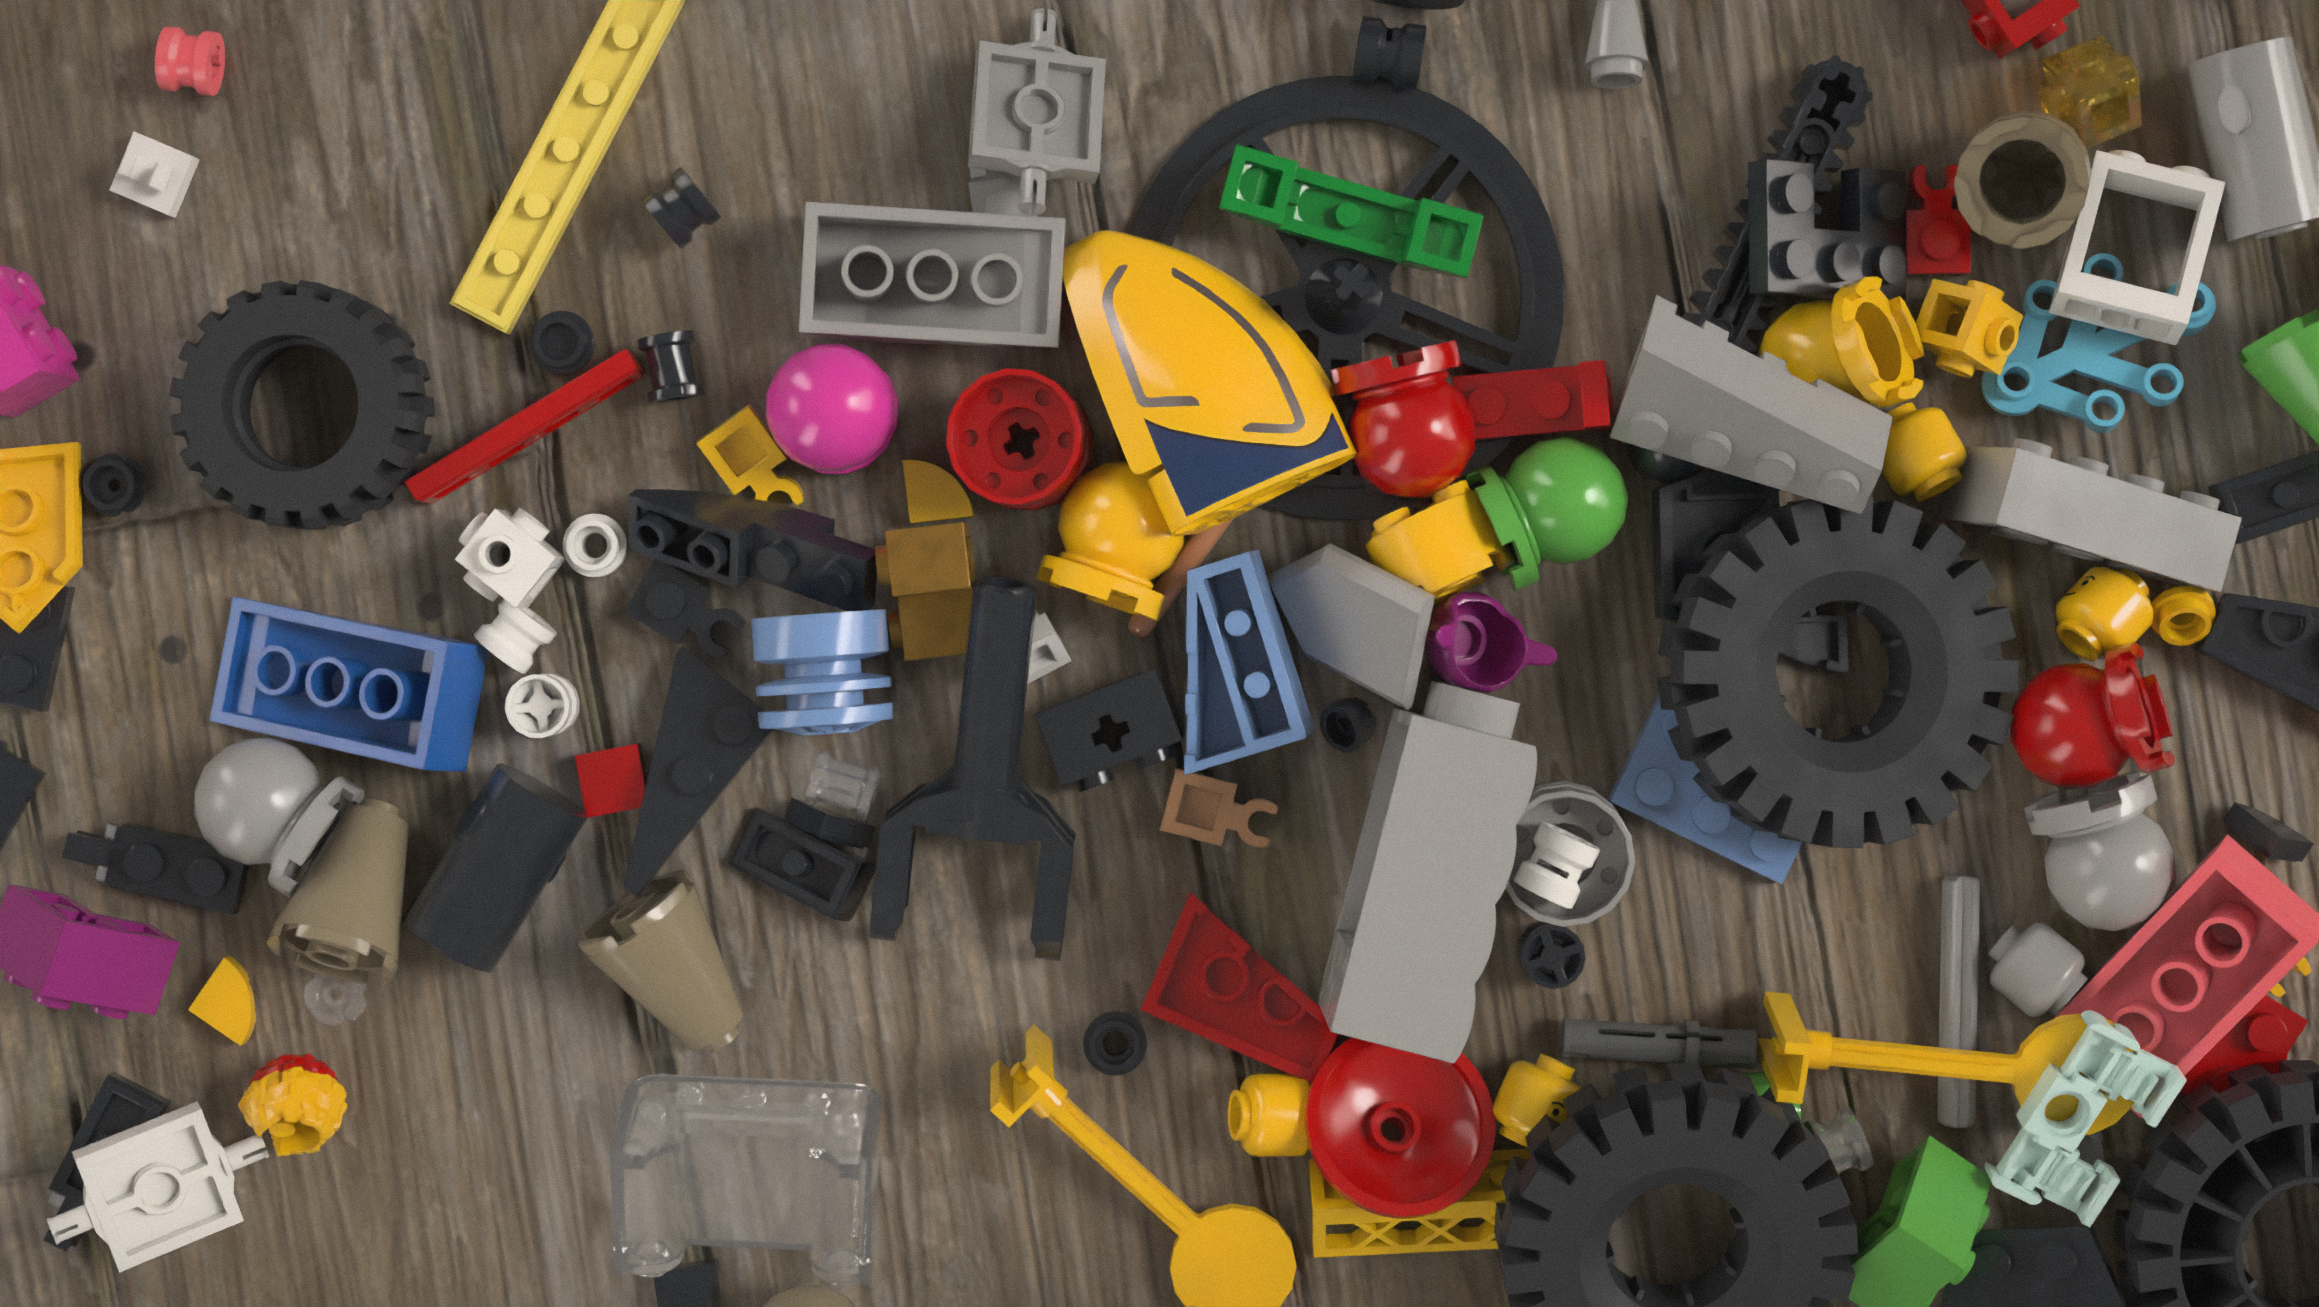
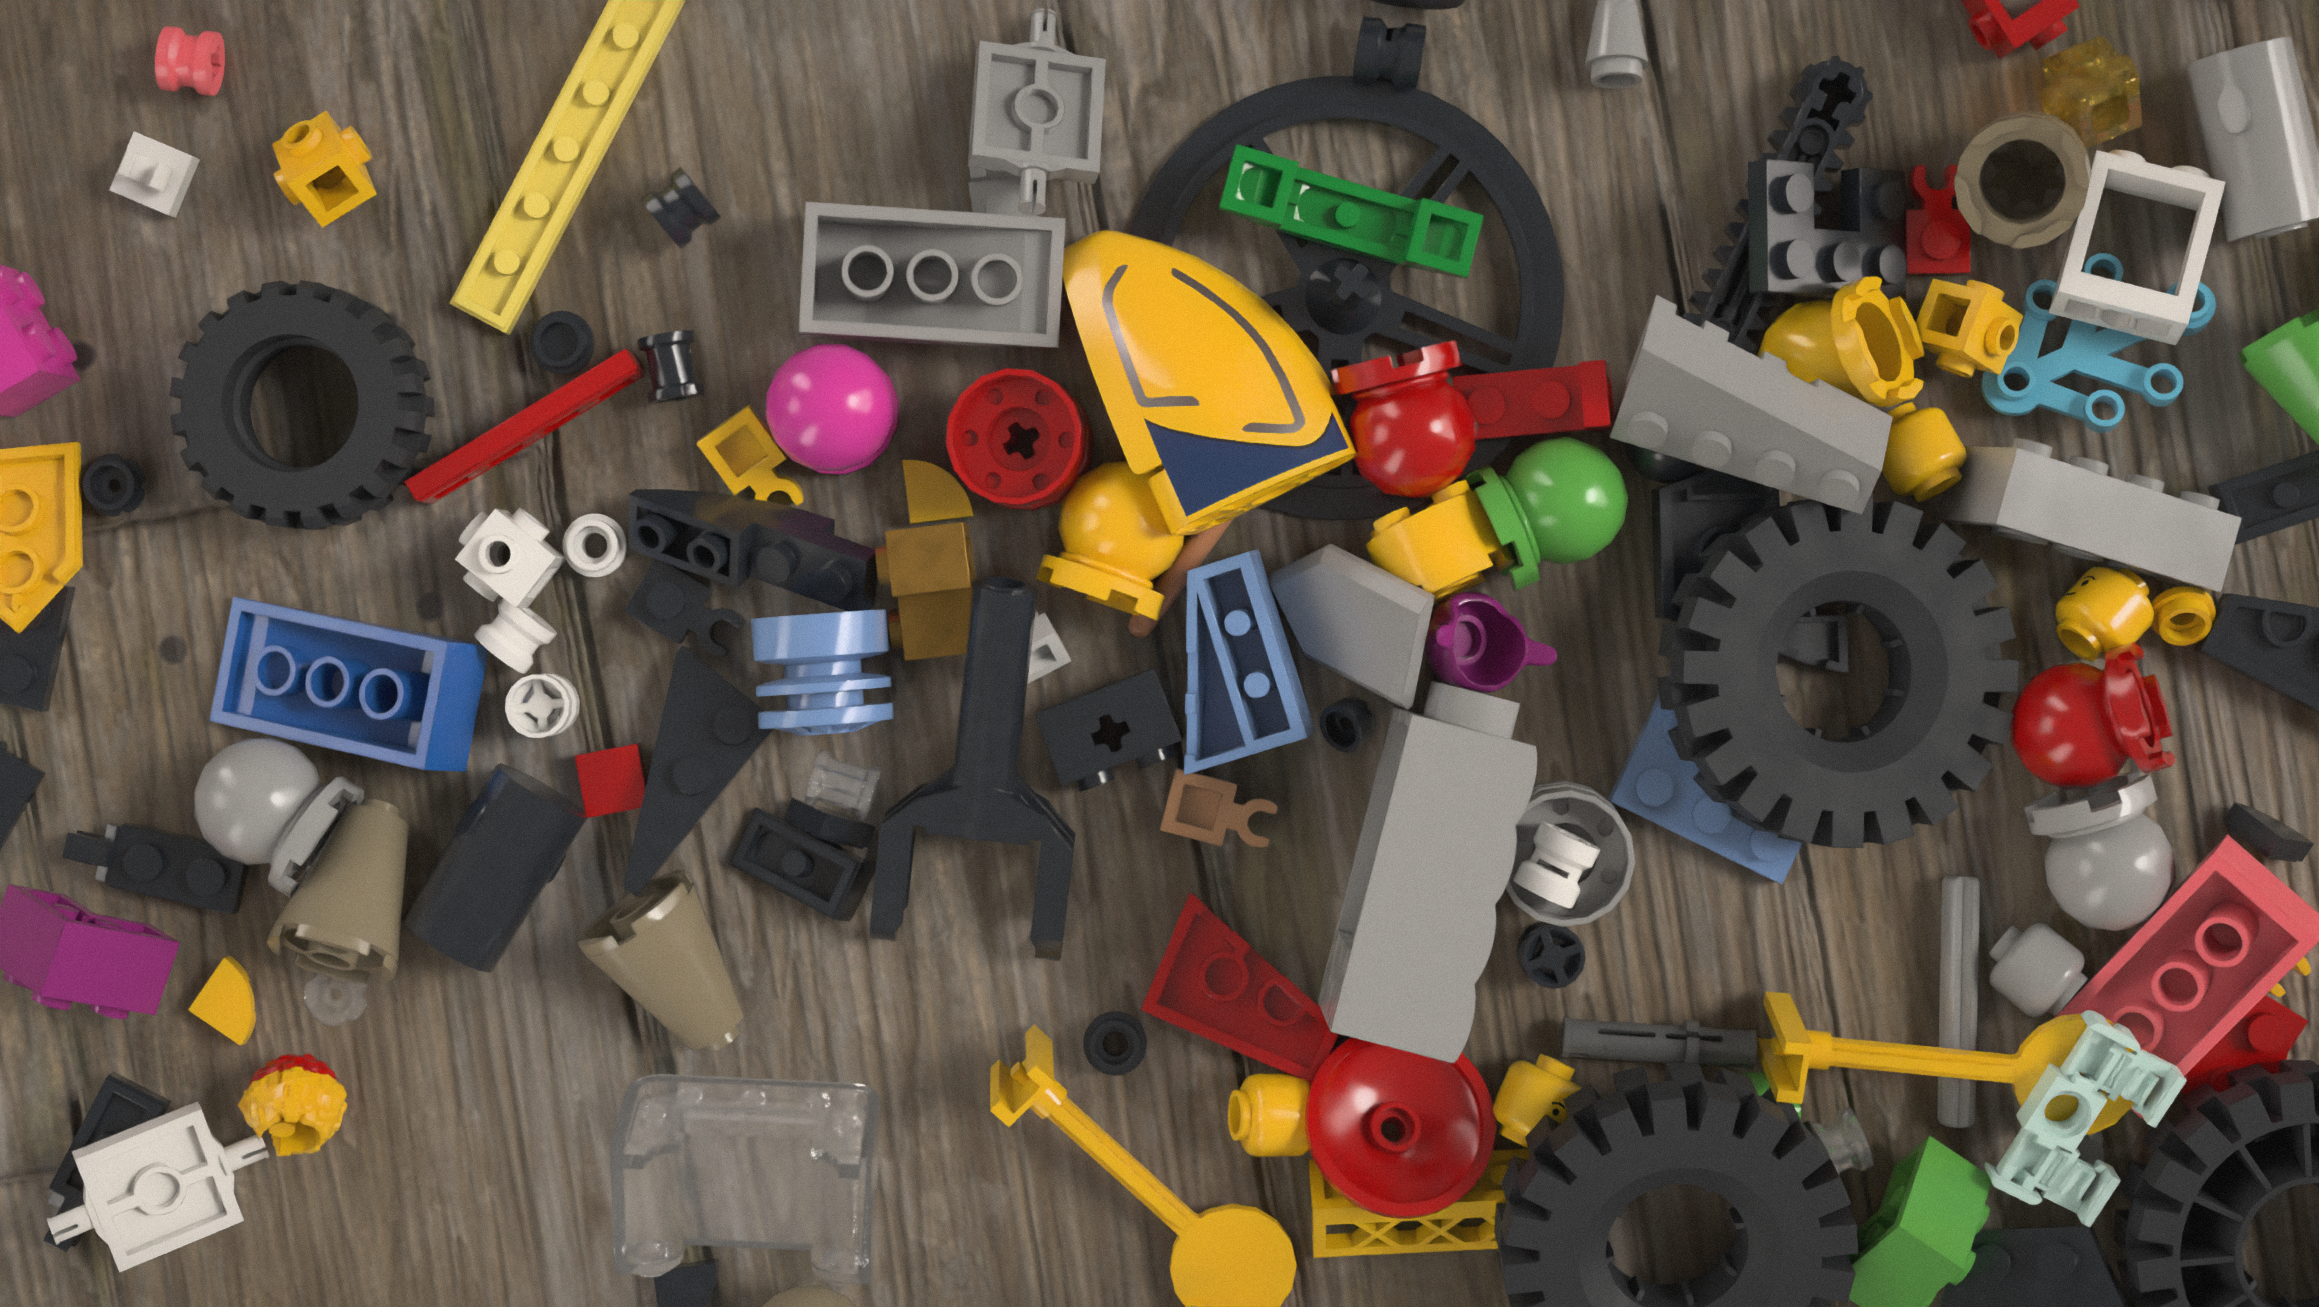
none -> yellow brick [272,111,377,228]

